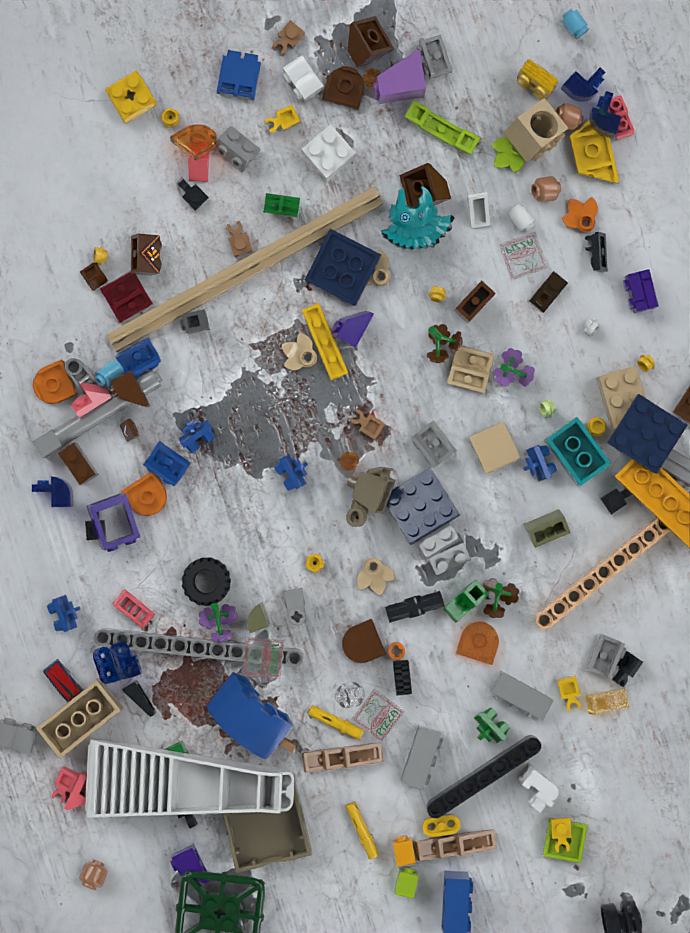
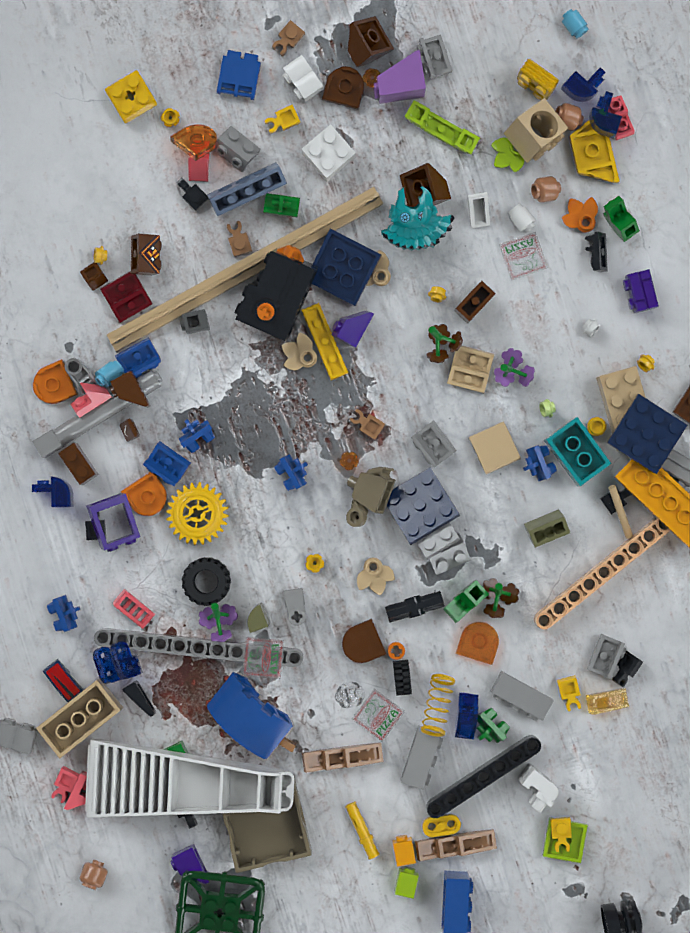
yellow pin [308,705,364,740] -> none
dark brown plate [529,271,568,313] -> none
none -> yellow gear [166,482,229,545]
none -> sand blue brick [207,162,287,216]
none -> black piece [234,245,319,341]
none -> yellow piece [420,674,455,737]
none -> clear blue brick [455,692,478,740]
none -> green brick [603,196,640,242]
none -> tan bar [608,485,633,539]

